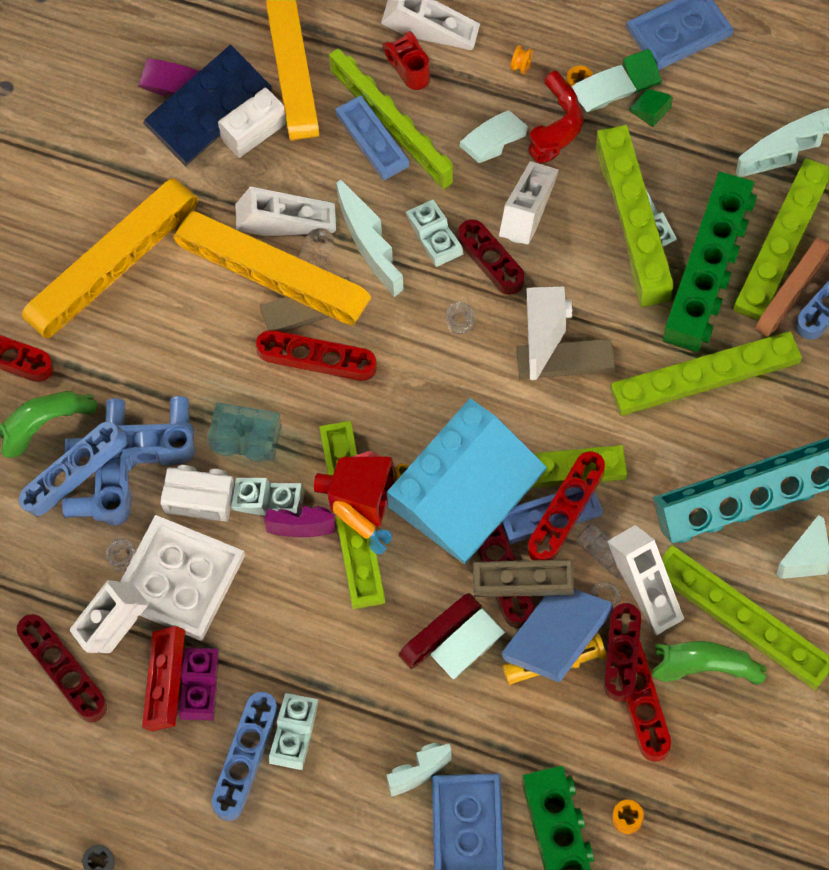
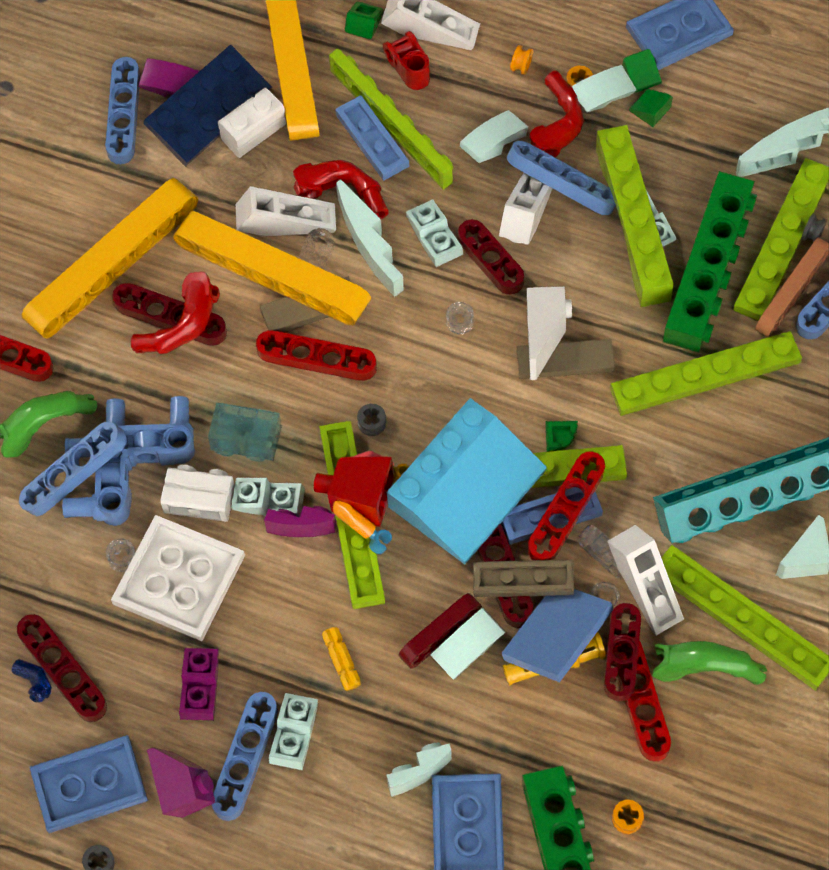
white brick [70,580,148,653] -> none
red plate [142,626,185,731] -> none
none -> clear blue arm [12,659,52,703]
none -> medium blue tile [29,735,148,833]
none -> medium blue beam [105,57,140,165]
none -> dark red beam [112,283,227,346]
none -> red piece [131,271,220,354]
none -> magenta slope [147,747,216,818]
none -> red piece [293,160,389,219]
none -> yellow axle [322,627,361,691]
none -> green slope [345,1,384,39]
none -> dark grey bush [357,403,386,436]
none -> medium blue beam [507,141,616,215]
none -> green tile [545,421,578,452]
none -> dark grey bush [801,214,827,244]

